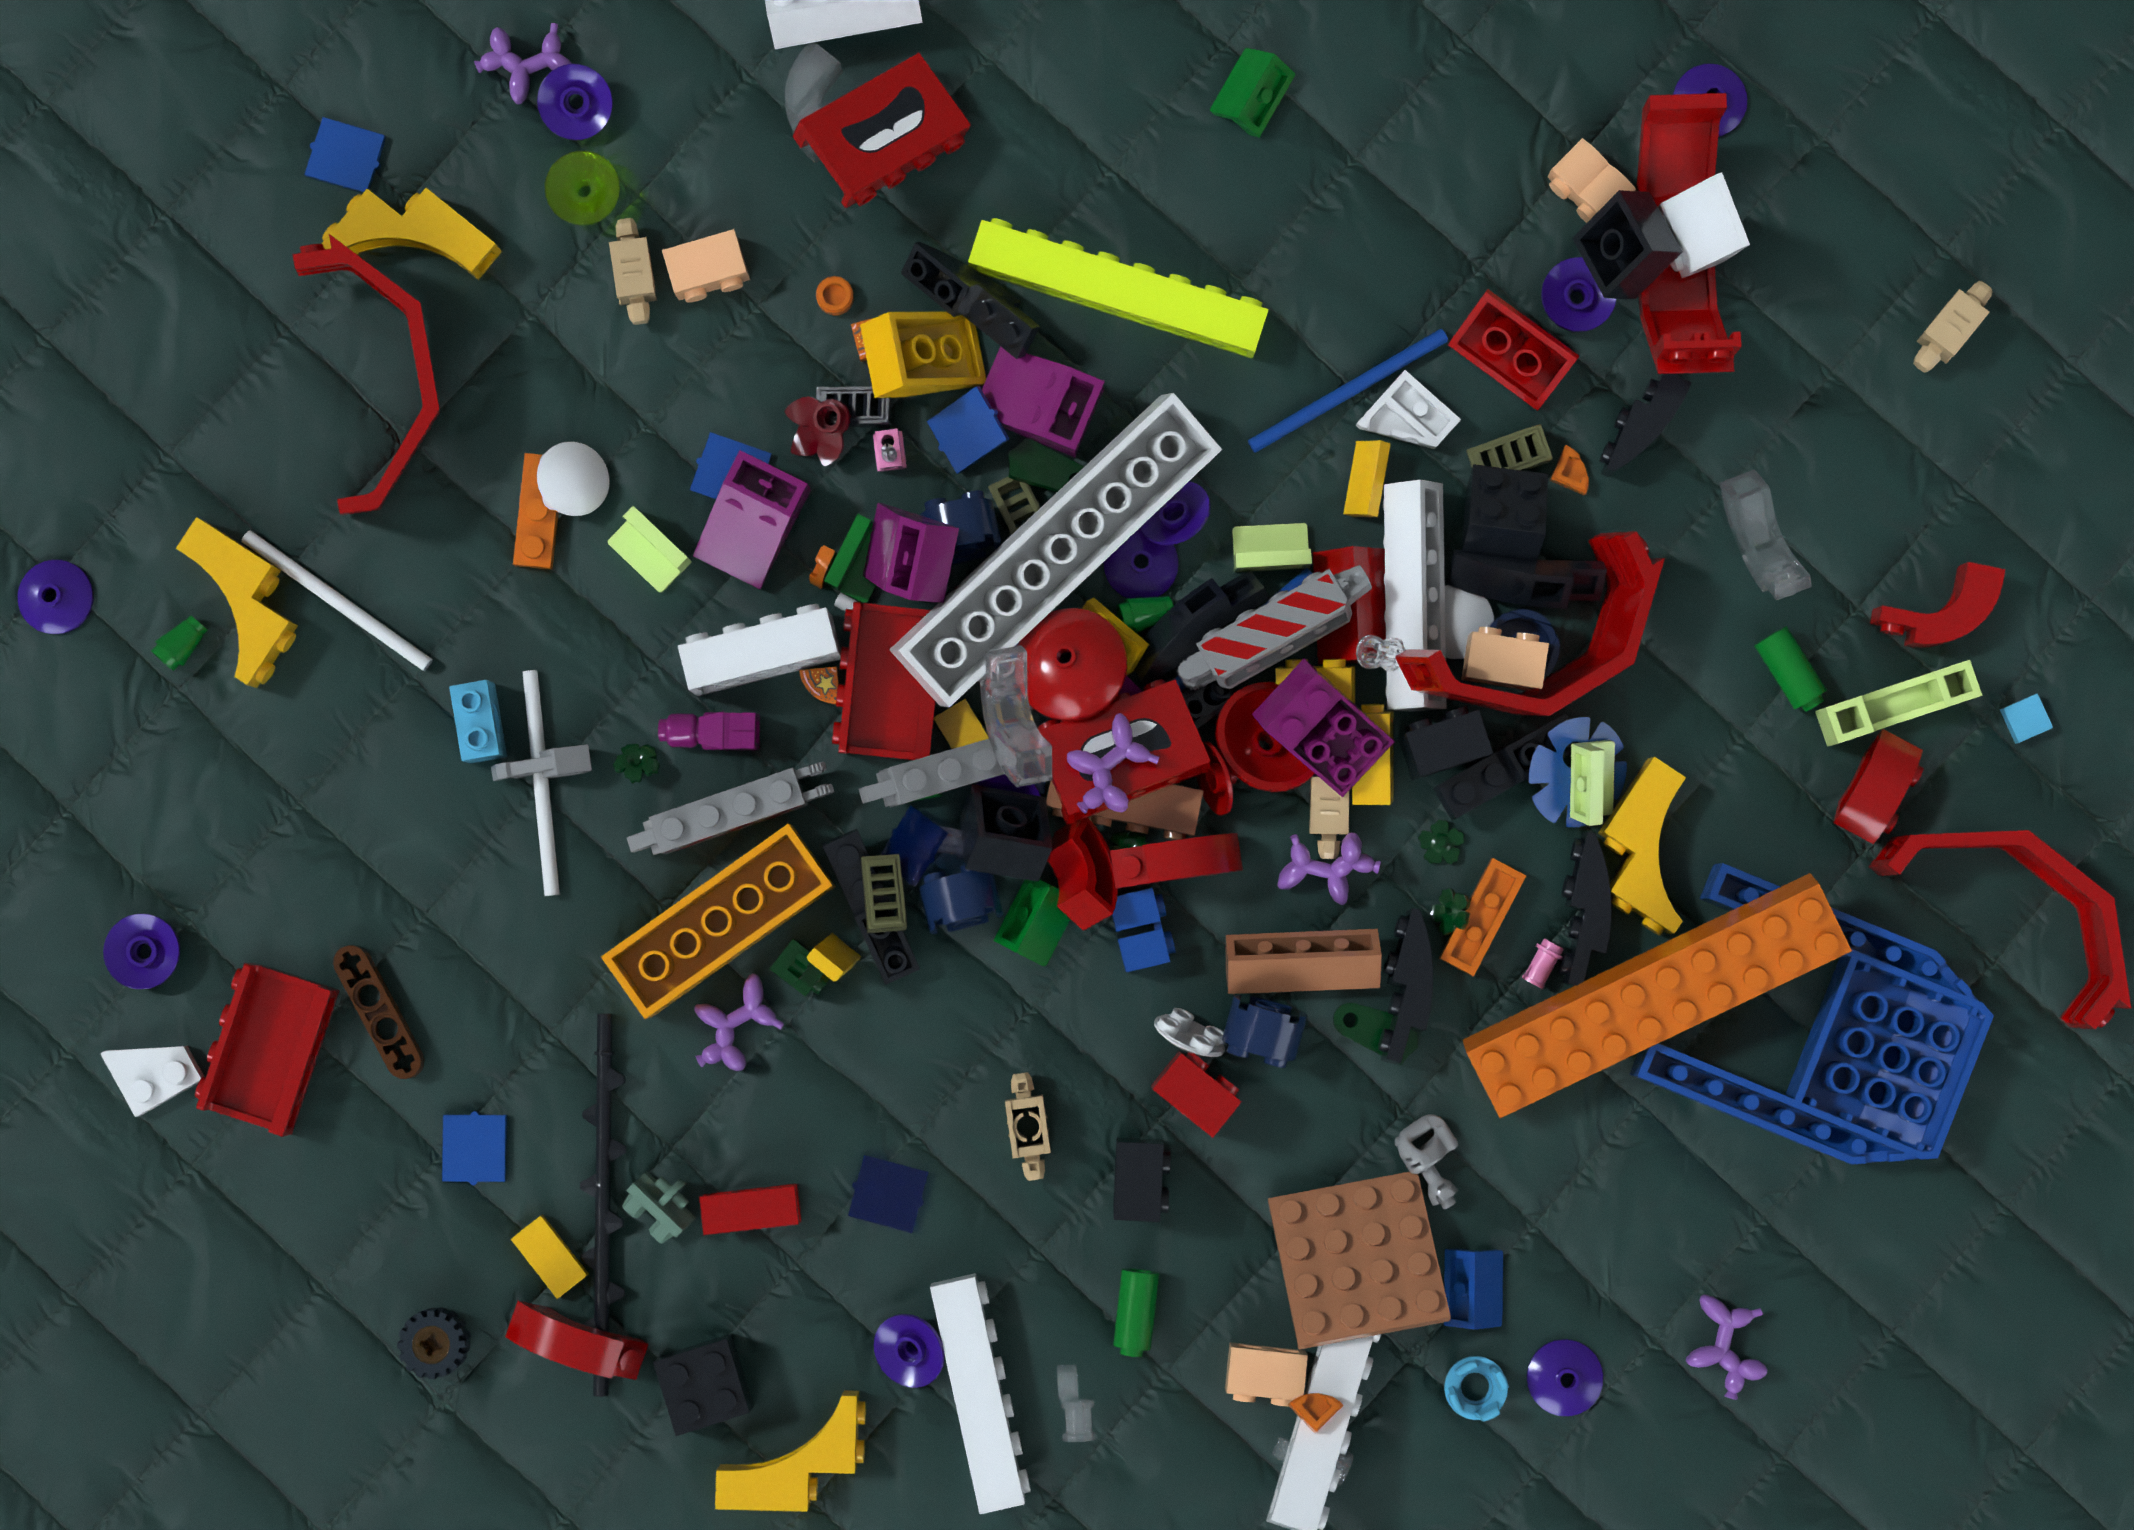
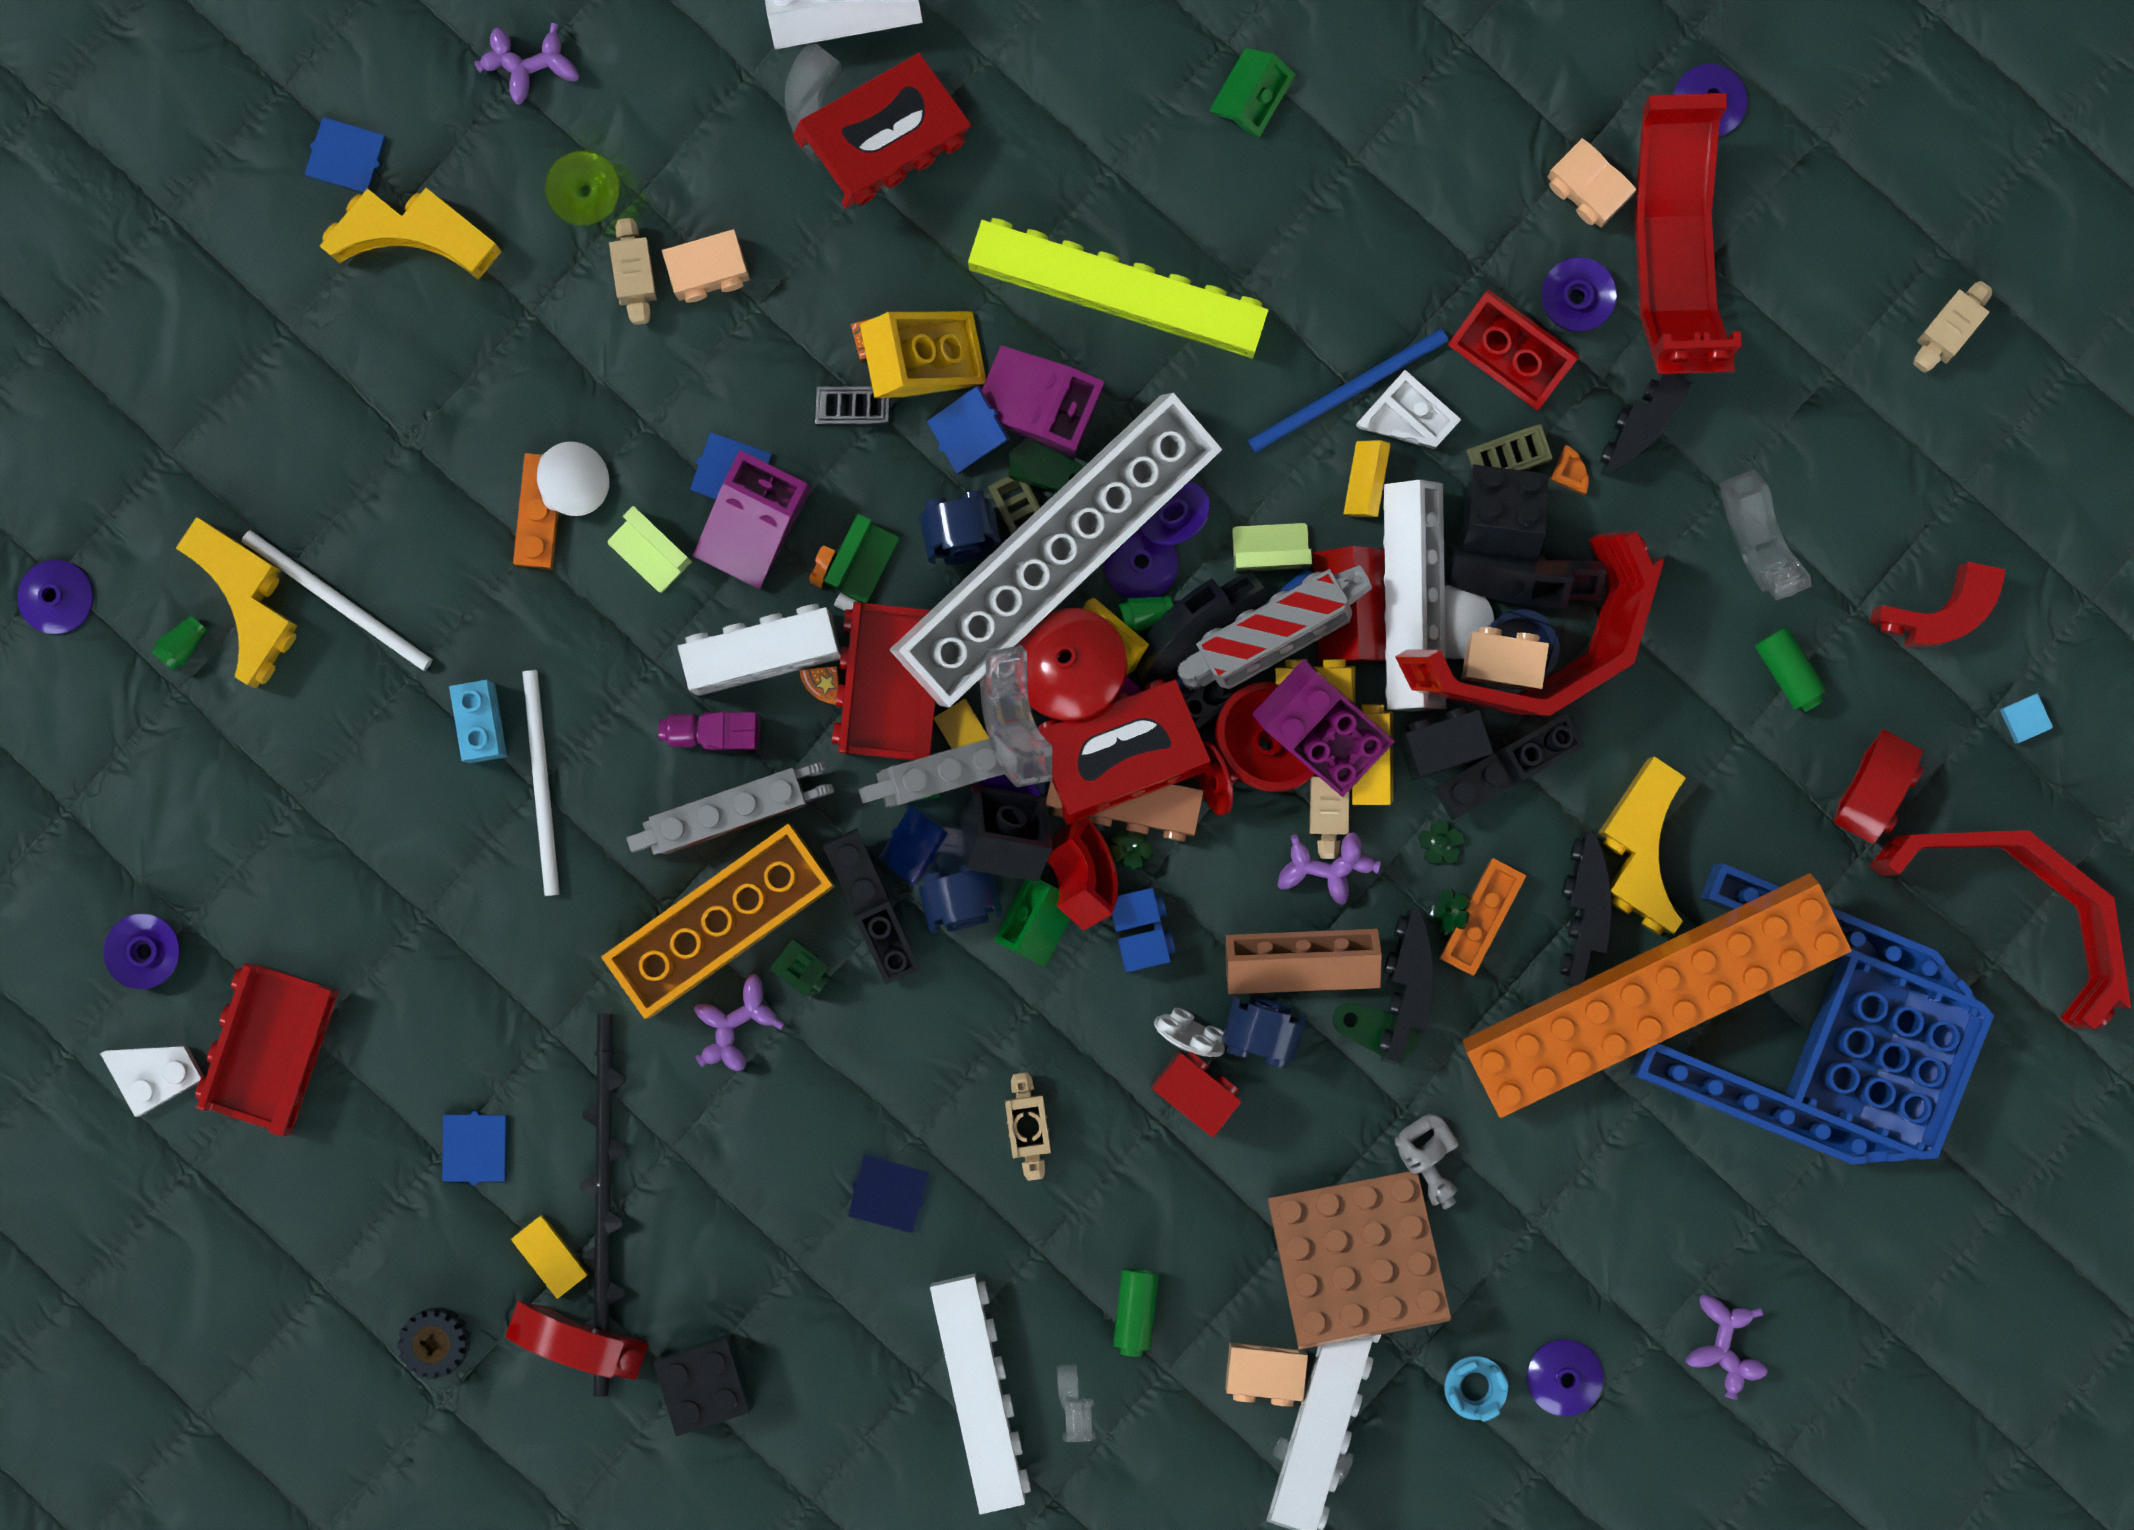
red panel [292,234,440,515] -> none
reddish brown beam [333,945,425,1079] -> none
light grey piece [491,744,592,781] -> none
dark purple dish [537,64,613,140] -> none
dark green plant [613,744,660,784] -> none
sand green hips [622,1171,696,1244] -> none
red piece [699,1183,802,1235] -> none
yellow arch [715,1390,866,1512] -> none
dark red plate [784,396,850,466] -> none
yellow tile [806,933,861,982] -> none
orange tile [816,276,854,316] -> none
olive slope [861,854,907,933] -> none
magenta slope [863,503,959,603] -> none
bright pink piece [873,429,907,472] -> none
dark purple dish [874,1314,945,1388] -> none
black slope [901,242,1040,359] -> none
medium lavender piece [1067,713,1160,814] -> none
red arch [1110,833,1243,888] -> none
black brick [1113,1137,1171,1222] -> none
orange tile [1288,1393,1344,1433] -> none
clear bush [1356,635,1406,671] -> none
blue panel [1444,1248,1503,1330] -> none
bright pink pin [1522,938,1564,989] -> none
blue piece [1529,717,1627,827] -> none
yellowish green panel [1570,740,1615,826] -> none
black brick [1572,190,1683,299] -> none
white slope [1658,172,1750,279] -> none
yellowish green arch [1815,660,1983,747] -> none

